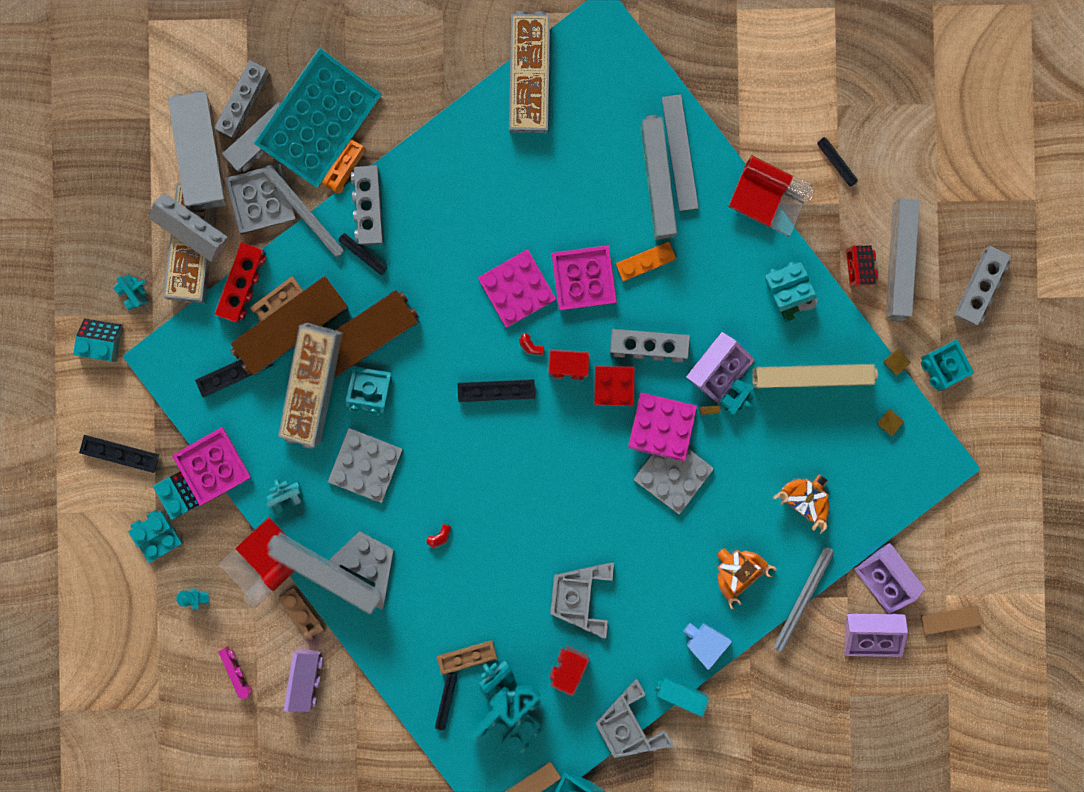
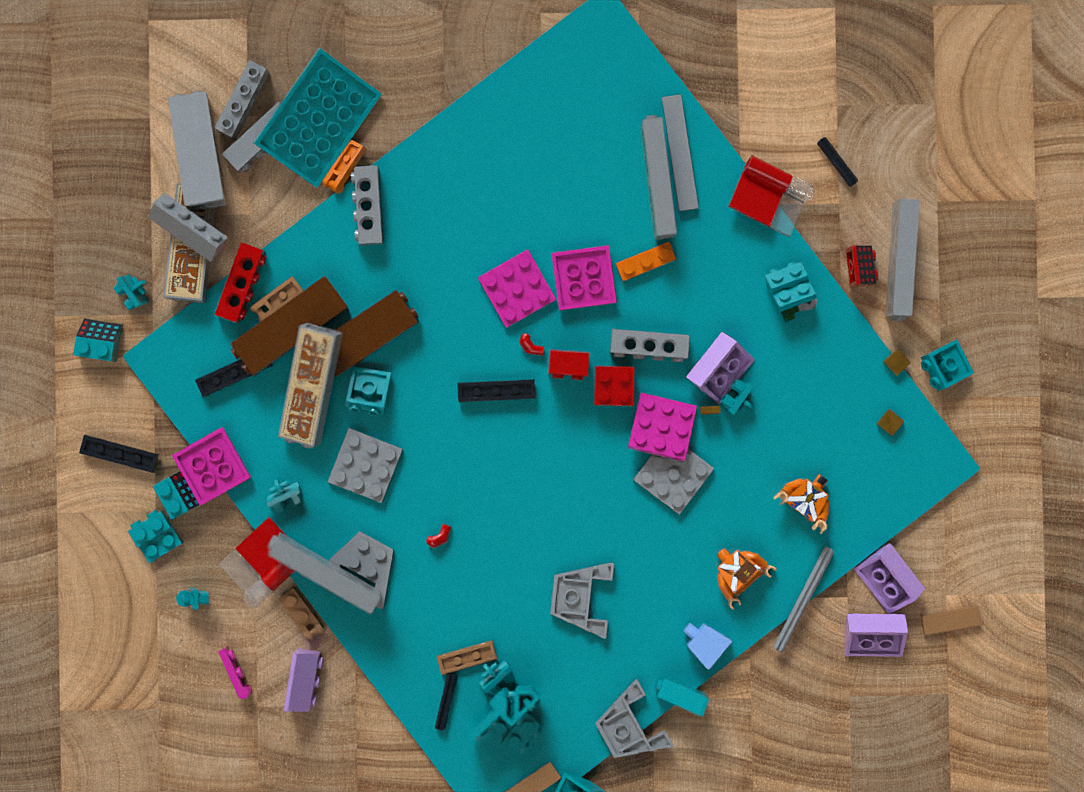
light grey plate [225,163,296,234] -> none
light grey axle [263,165,344,257] -> none
black axle [338,233,387,275] -> none
brick [509,11,550,133] -> none
red brick [549,645,589,695] -> none
tan brick [752,364,878,388] -> none
light grey brick [953,246,1011,326] -> none

